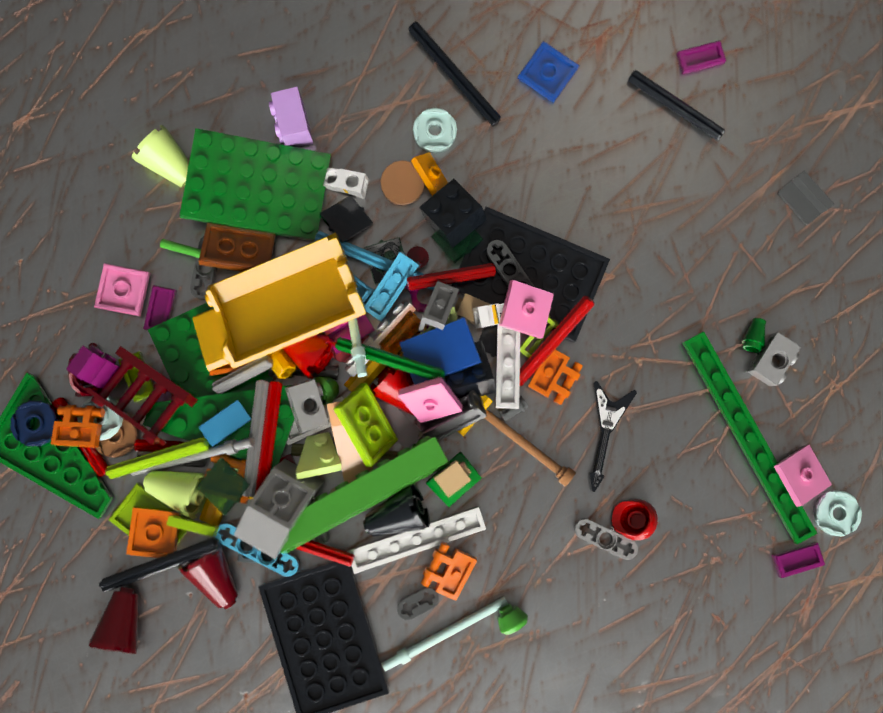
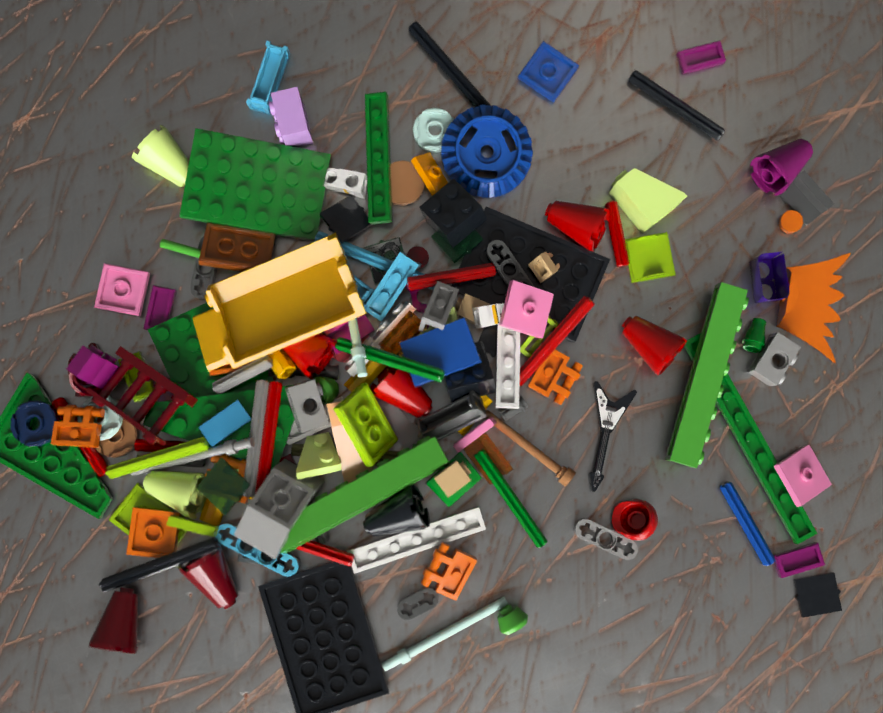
bright pink plate [398,377,463,423] -> none
light aqua tile [813,490,862,537] -> none
none -> medium azure container [246,41,290,115]
none -> green tile [365,91,392,224]
none -> blue gear [441,105,533,198]
none -> bright pink tile [453,416,497,453]
none -> clear orange panel [463,432,513,484]
none -> green axle [474,449,547,548]
none -> tan tile [528,251,560,283]
none -> red cone [545,201,611,252]
none -> red axle [605,201,629,267]
none -> yellowish green slope [608,168,687,234]
none -> red cone [622,315,687,376]
none -> lime piece [625,232,676,283]
none -> bright green brick [665,282,749,468]
none -> blue axle [720,482,776,566]
none -> dark purple piece [749,252,789,303]
none -> magenta cone [750,139,813,196]
none -> orange piece [776,253,851,363]
none -> orange tile [778,210,803,234]
none -> black piece [794,572,842,618]

